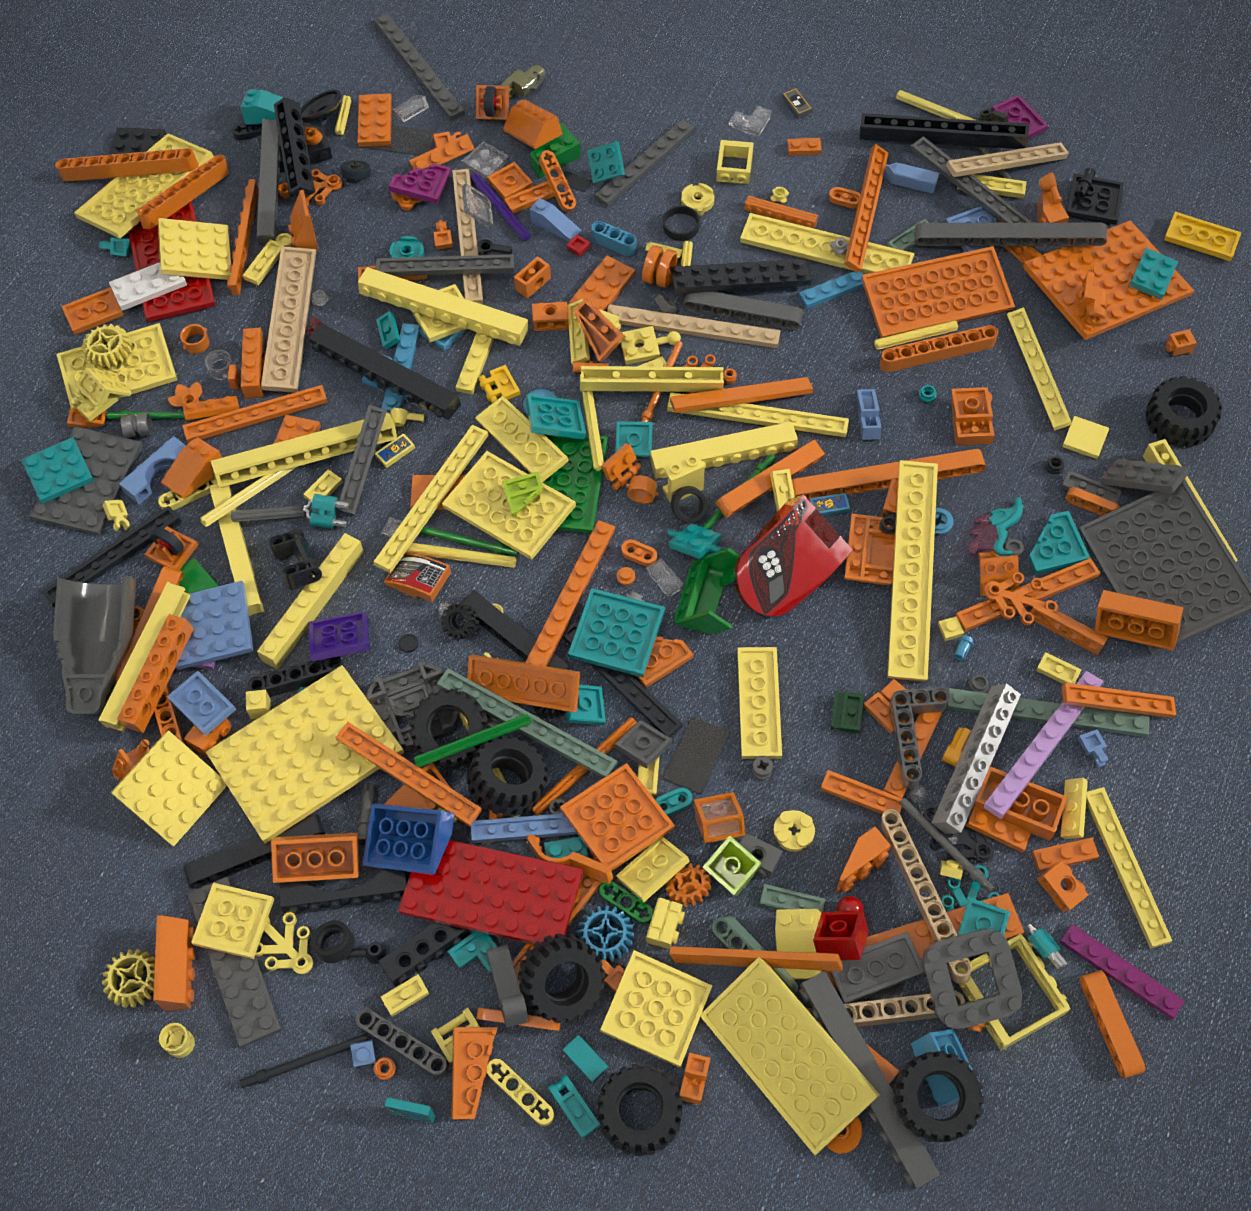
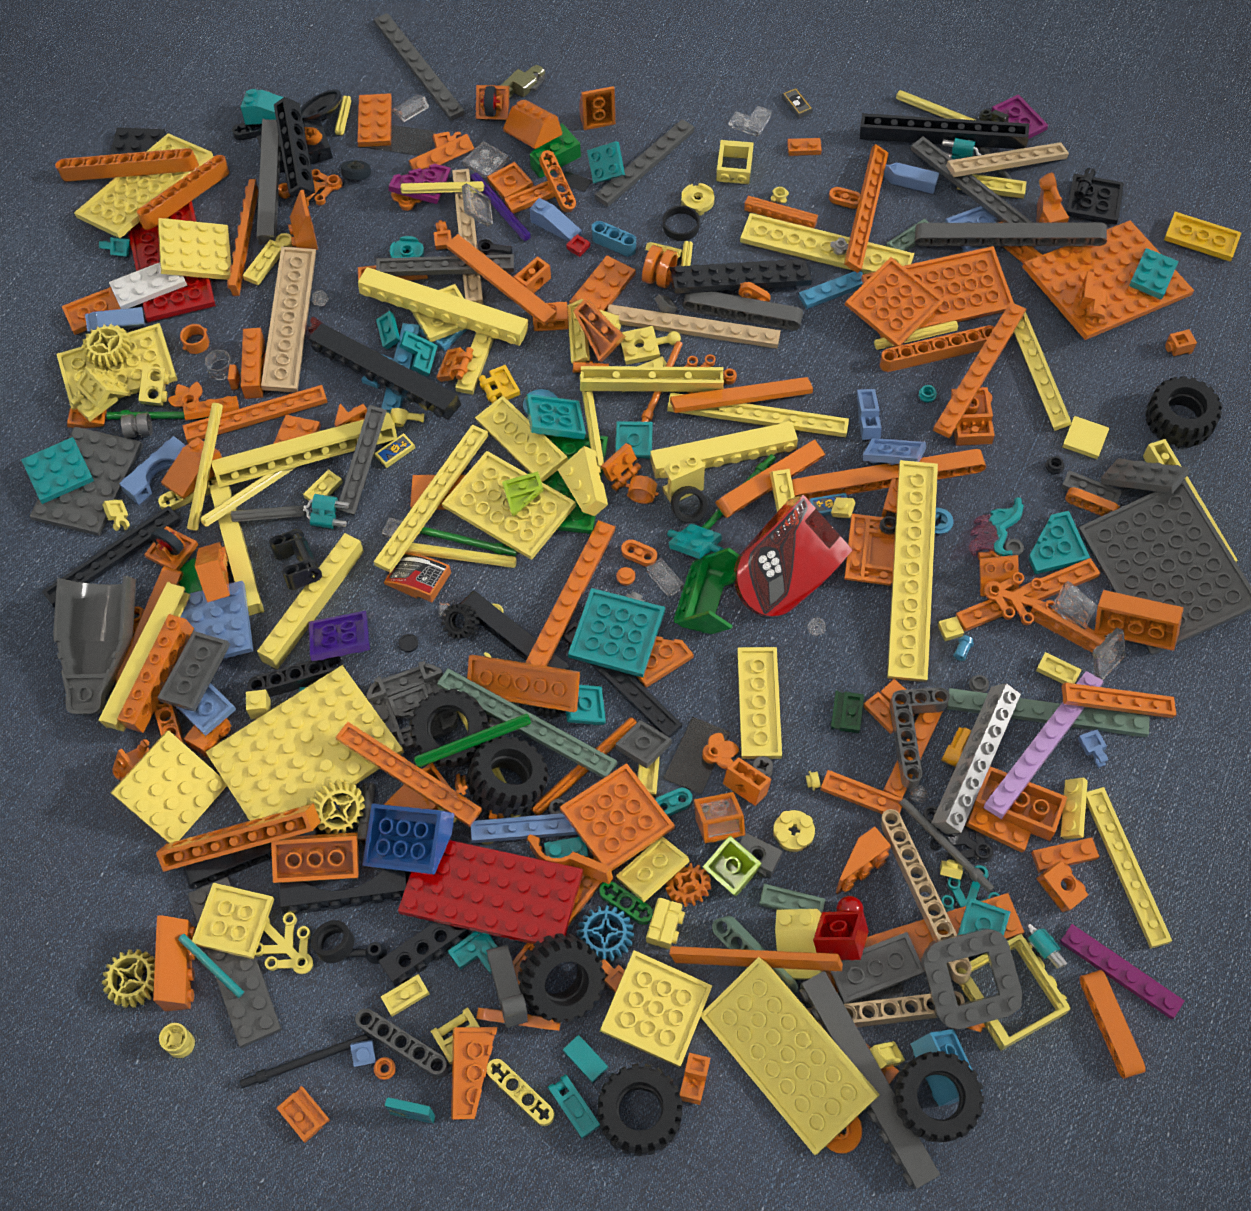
none -> medium blue piece [85,307,145,332]
none -> light yellow brick [138,365,170,407]
none -> orange brick [156,803,321,872]
none -> dark grey plate [157,631,230,712]
none -> teal bar [178,934,245,998]
none -> light yellow axle [187,403,223,531]
none -> orange wedge [195,542,230,602]
none -> orange plate [277,1086,330,1143]
none -> light yellow gear [310,779,365,834]
none -> orange slope [334,404,367,427]
none -> teal plate [399,330,438,377]
none -> light yellow axle [401,181,484,194]
none -> orange plate [436,347,474,382]
none -> orange tile [446,234,557,326]
none -> orange axle [455,773,468,795]
none -> light yellow wedge [558,446,608,516]
none -> orange slope [579,86,616,130]
none -> orange plate [702,733,739,769]
none -> orange brick [723,757,771,806]
none -> orange plate [739,282,771,302]
none -> light yellow plate [806,771,821,791]
none -> clear plate [807,618,826,636]
none -> light yellow plate [831,497,855,518]
none -> orange plate [845,257,944,347]
none -> medium blue plate [863,438,926,465]
none -> light yellow tile [869,1041,905,1069]
none -> orange plate [933,302,1026,438]
none -> teal piece [942,138,981,160]
none -> clear plate [1051,581,1097,629]
none -> clear plate [1092,628,1126,680]

